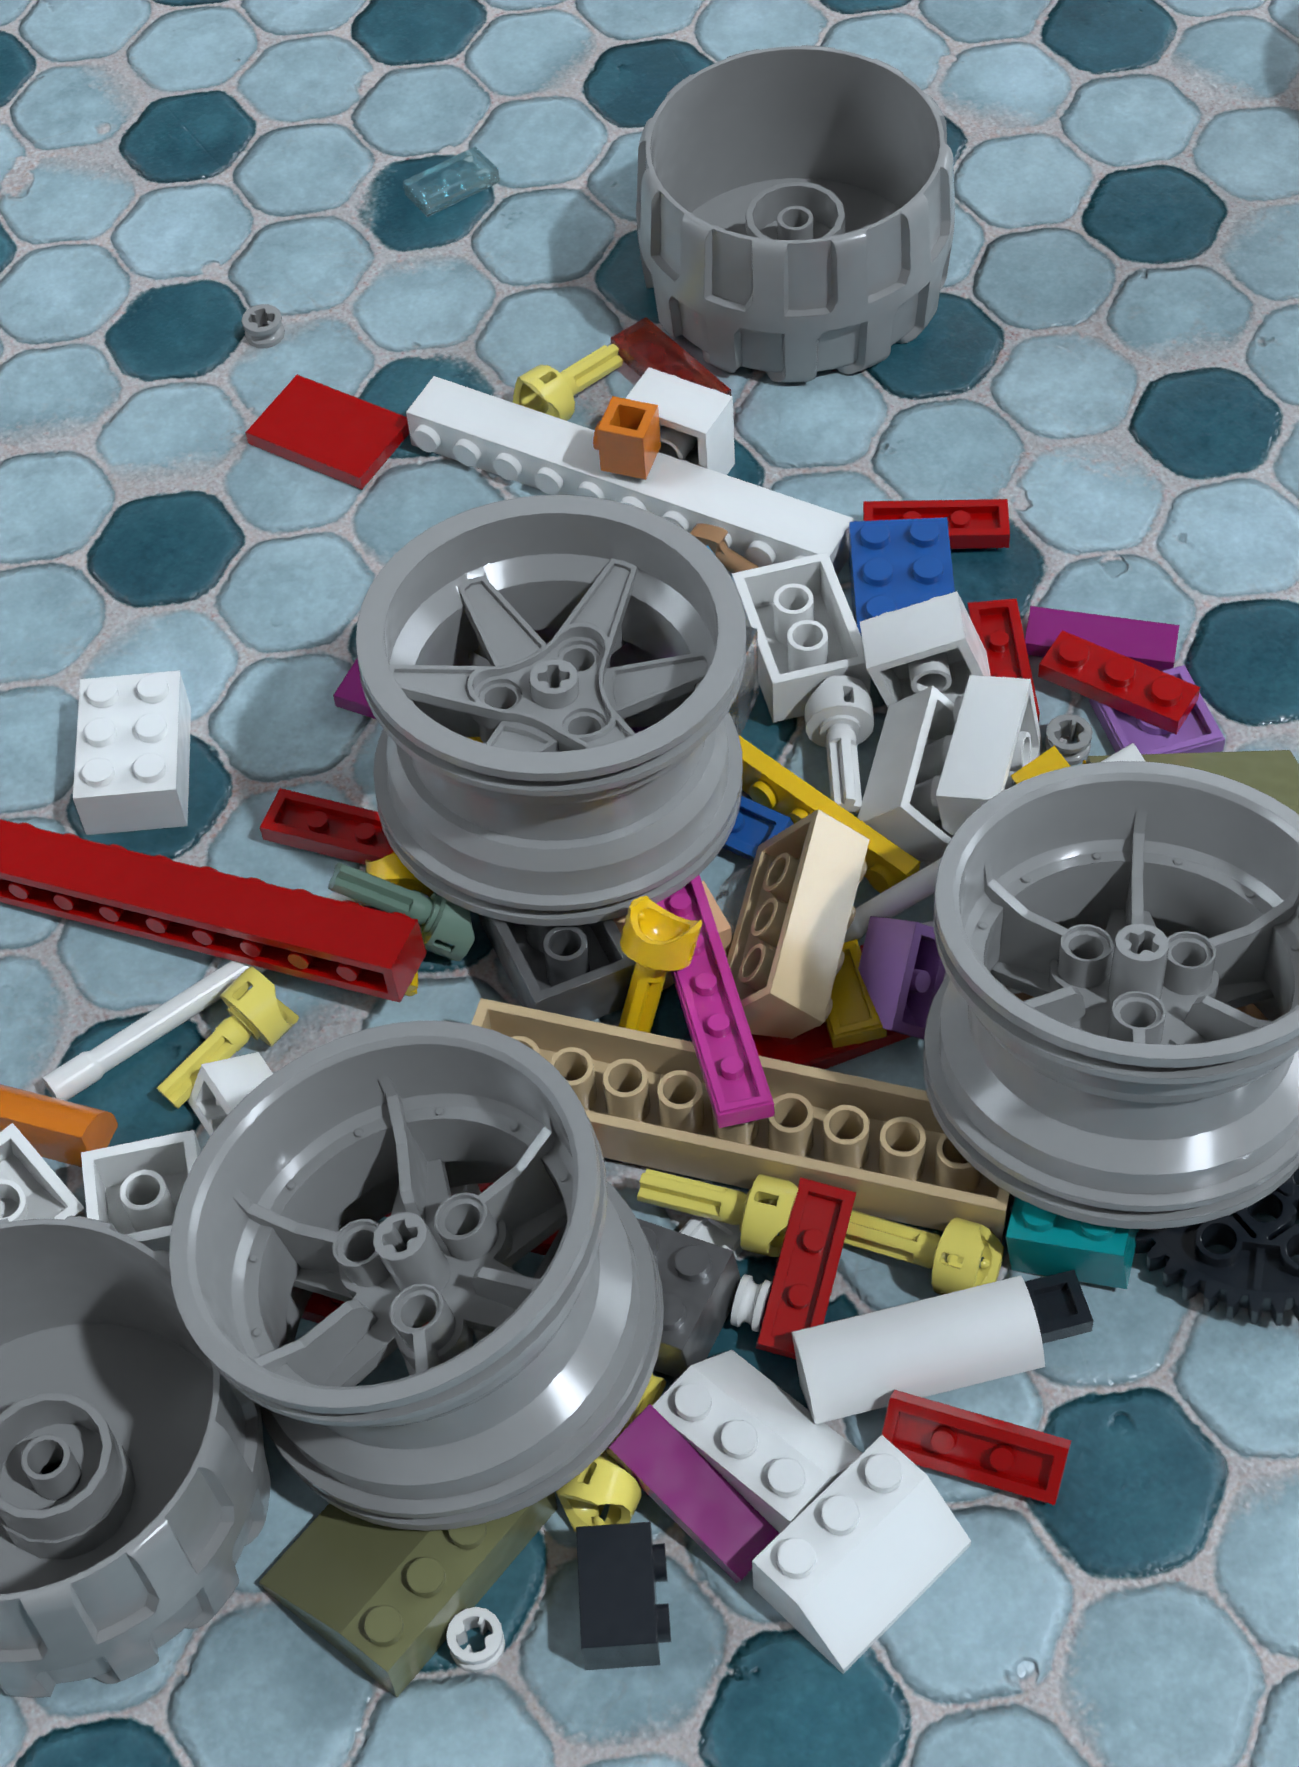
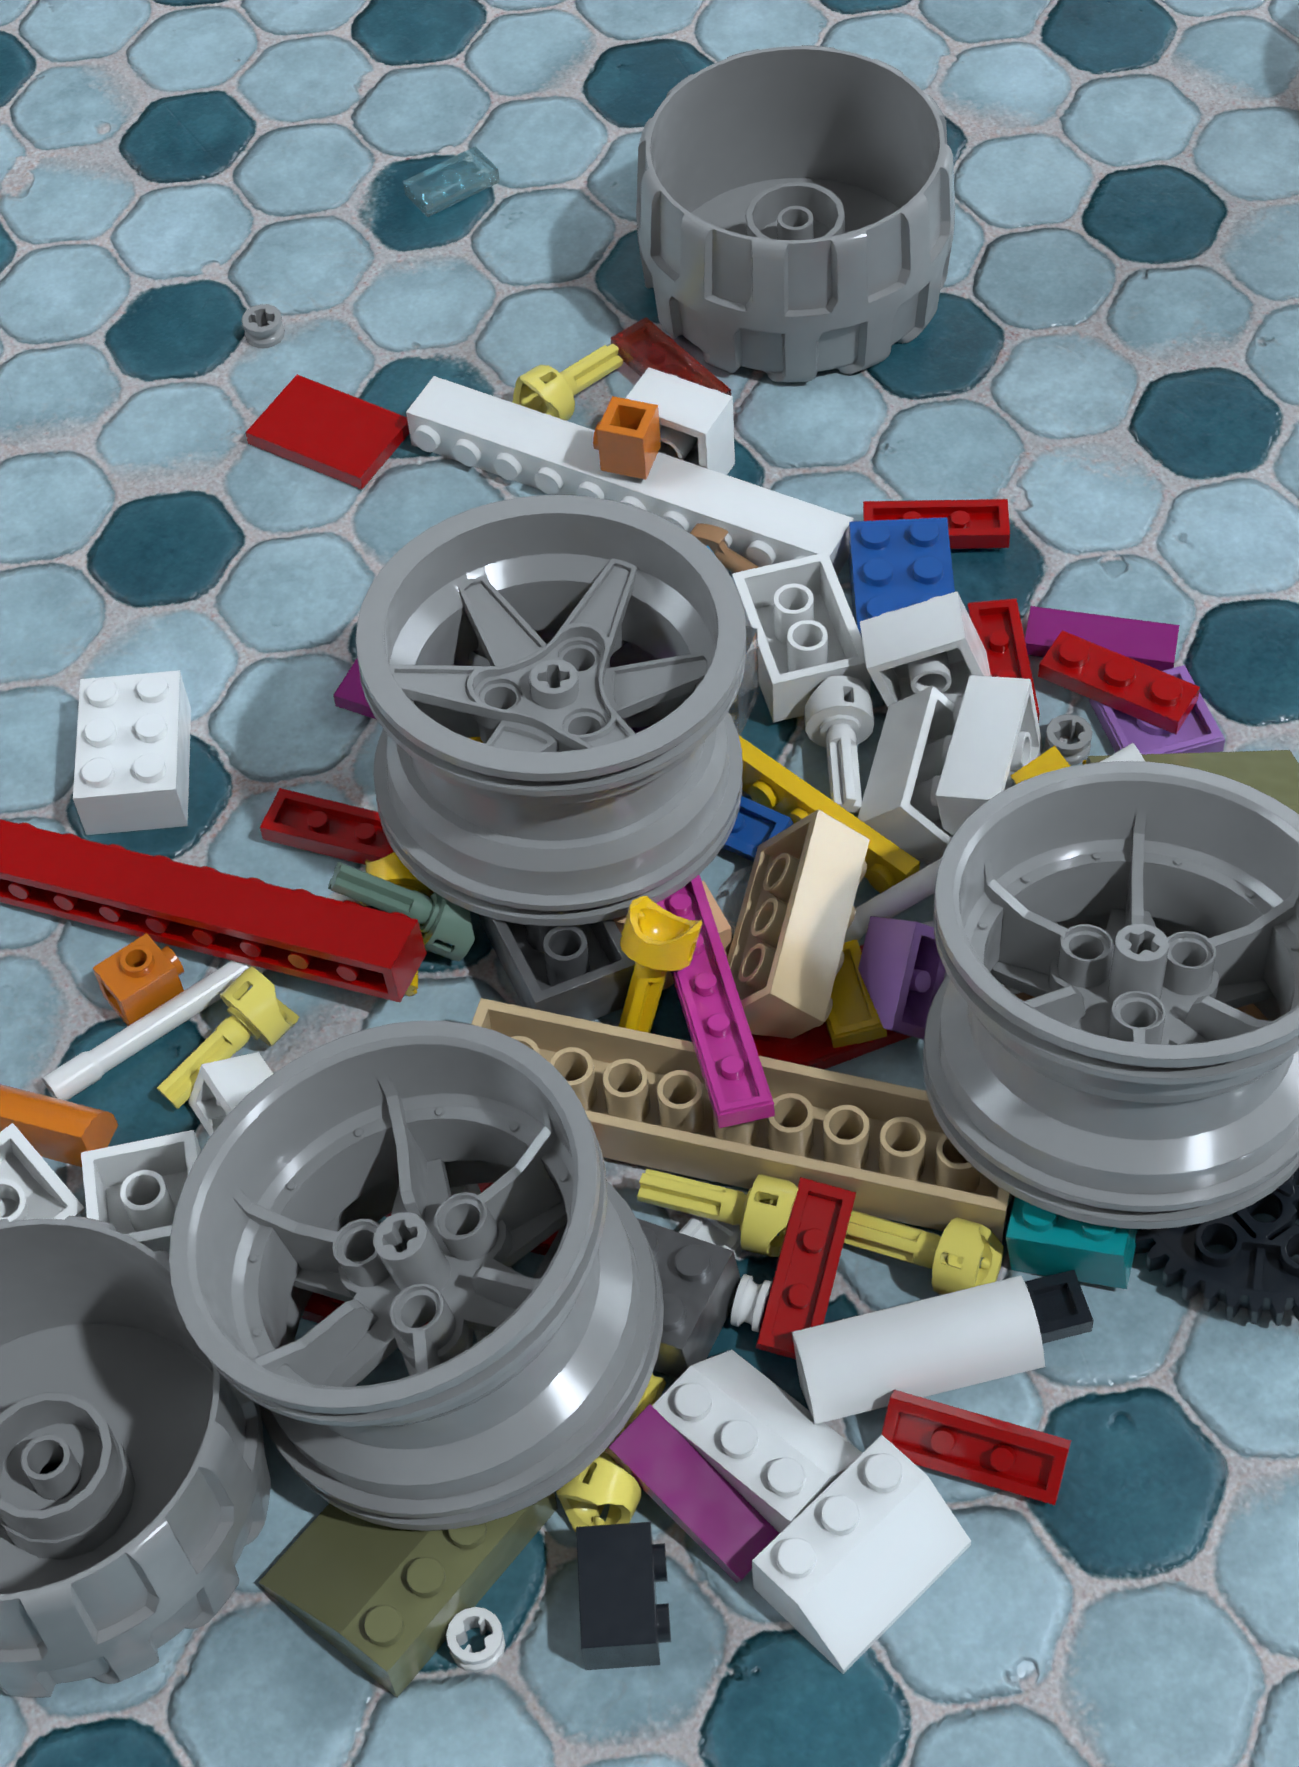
none -> orange brick [92,933,184,1026]

